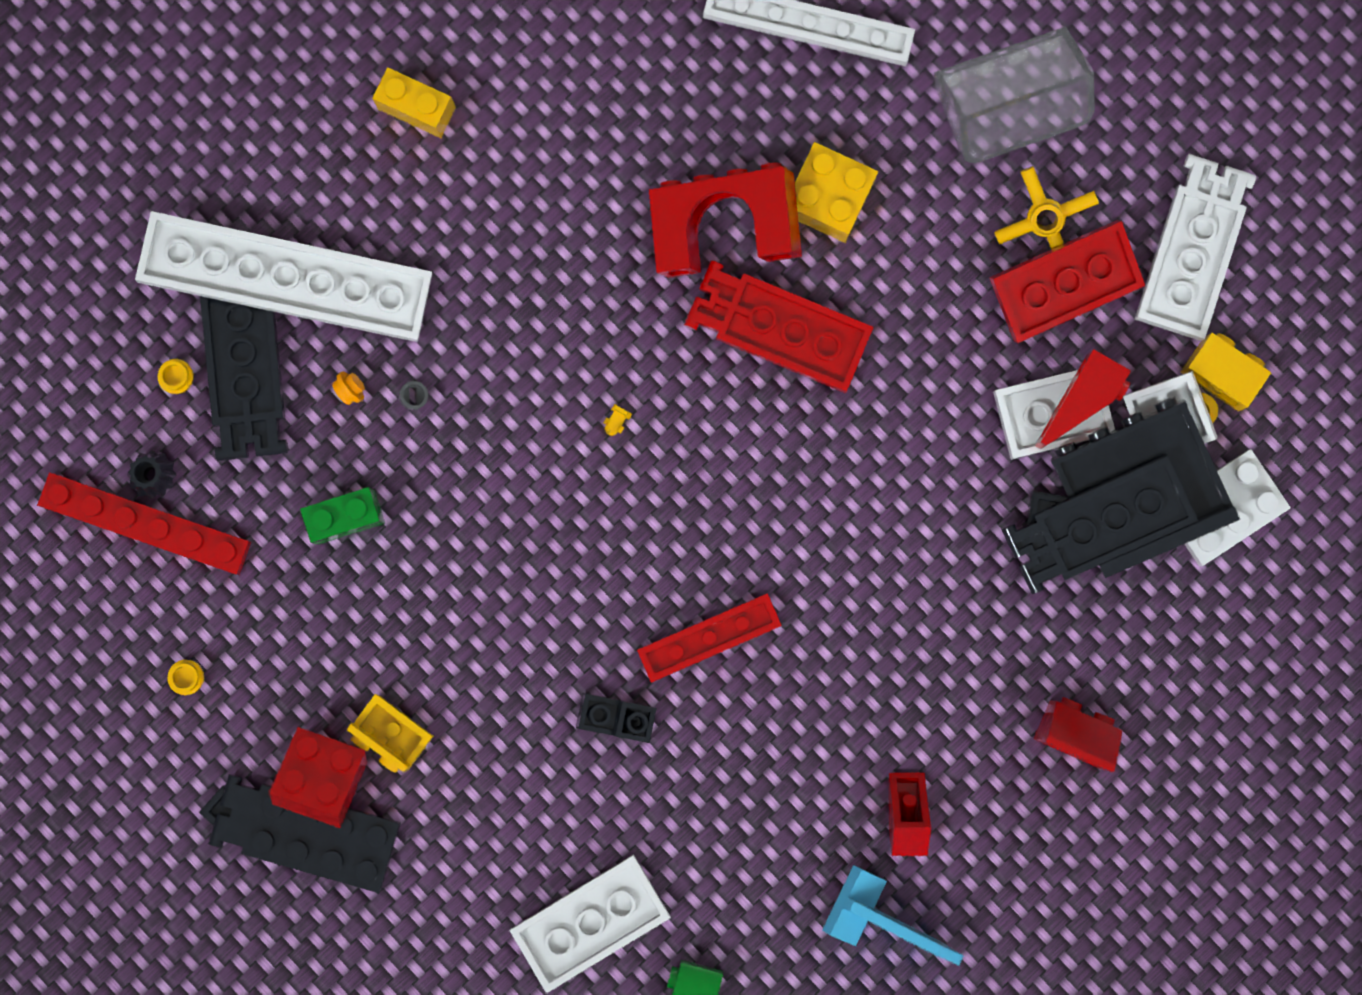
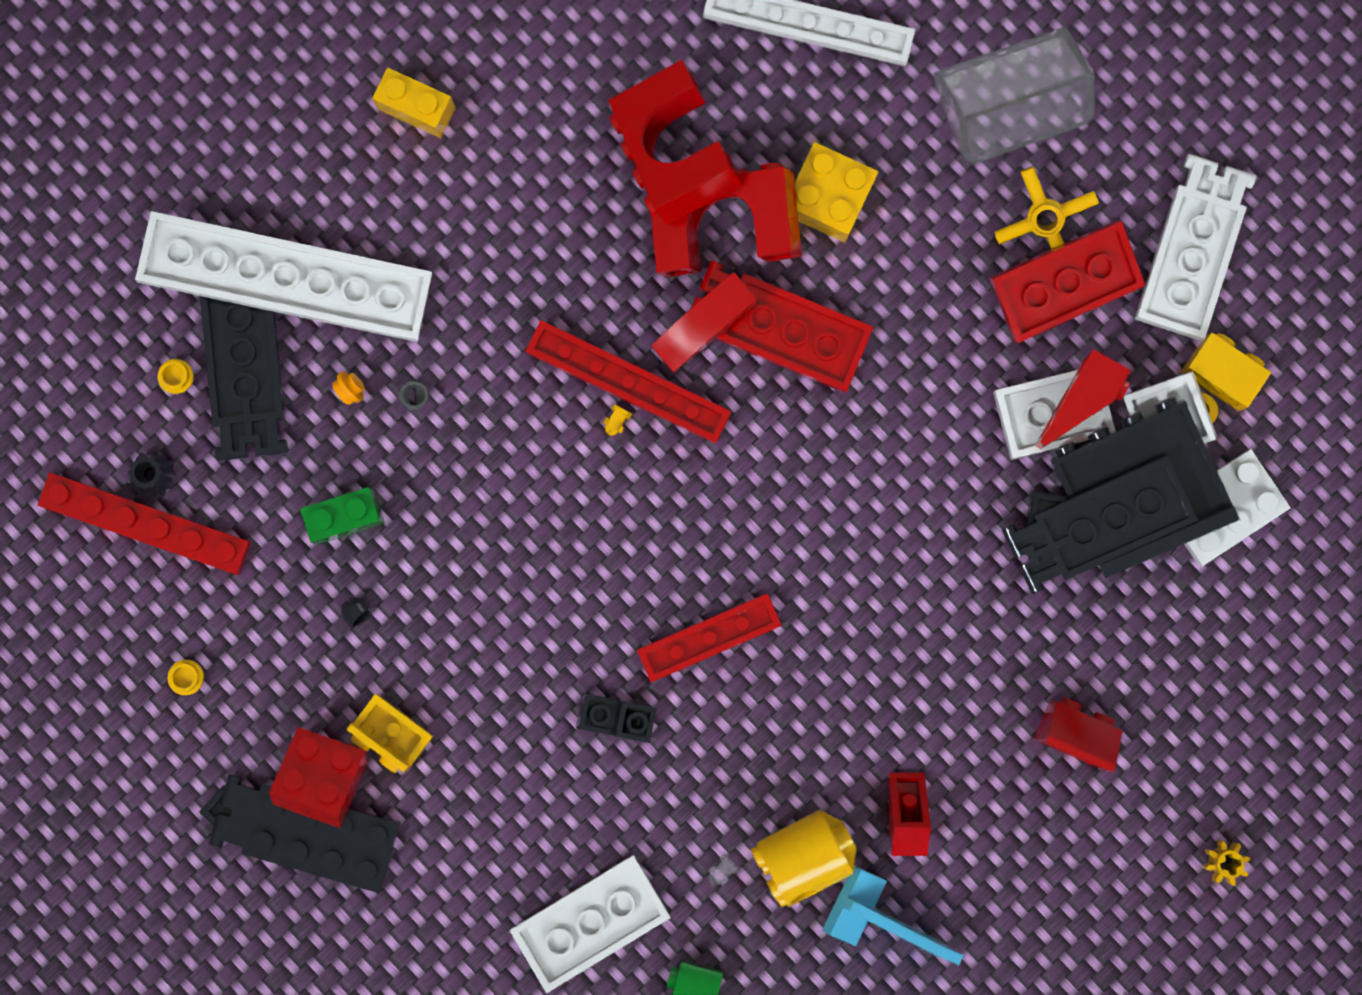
none -> black hinge [341,597,373,628]
none -> red plate [525,320,732,444]
none -> red arch [608,59,743,225]
none -> red slope [651,272,757,373]
none -> clear piece [708,854,740,887]
none -> yellow cylinder [751,810,856,907]
none -> yellow gear [1202,840,1251,886]

